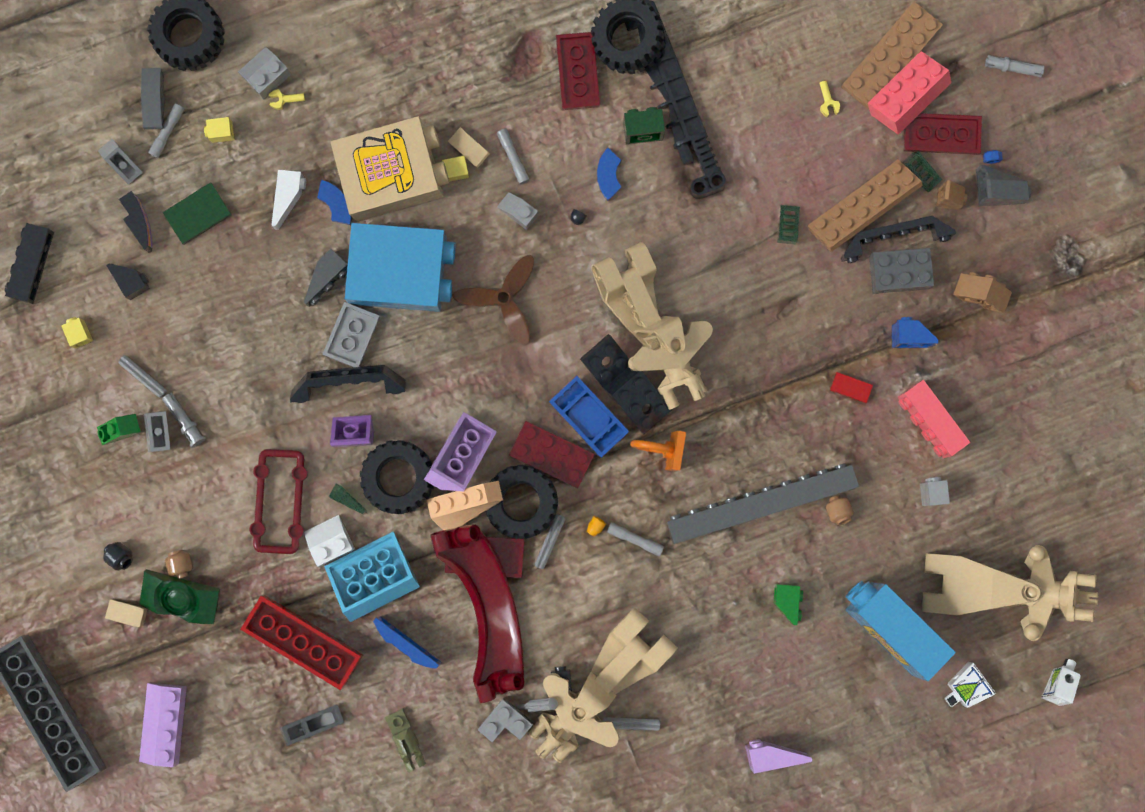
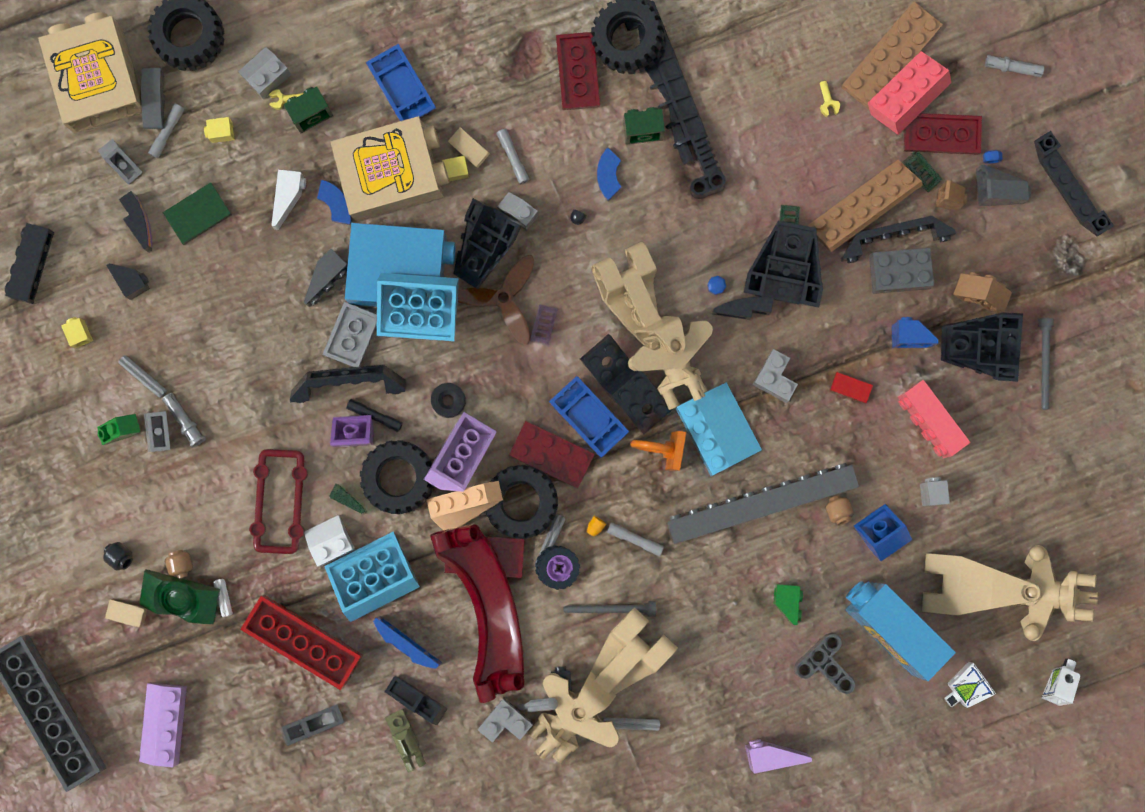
none -> tan brick [38,13,142,133]
none -> white axle [214,579,233,617]
none -> dark green brick [283,87,333,134]
none -> black piece [346,399,403,432]
none -> blue slope [366,44,436,121]
none -> medium azure slope [377,273,459,341]
none -> black slope [385,676,447,725]
none -> black tyre [431,383,466,418]
none -> black wedge [453,198,523,289]
none -> clear purple slope [530,304,558,346]
none -> black wheel [535,545,580,590]
none -> dark grey piece [563,601,656,617]
none -> medium azure slope [676,382,762,476]
none -> blue tile [707,276,726,295]
none -> black slope [712,297,773,320]
none -> black wedge [743,220,823,308]
none -> light grey brick [753,349,798,403]
none -> dark grey beam [794,633,855,694]
none -> blue slope [854,504,912,561]
none -> black wedge [941,312,1023,382]
none -> black slope [1034,131,1114,237]
none -> dark grey piece [1038,318,1054,410]

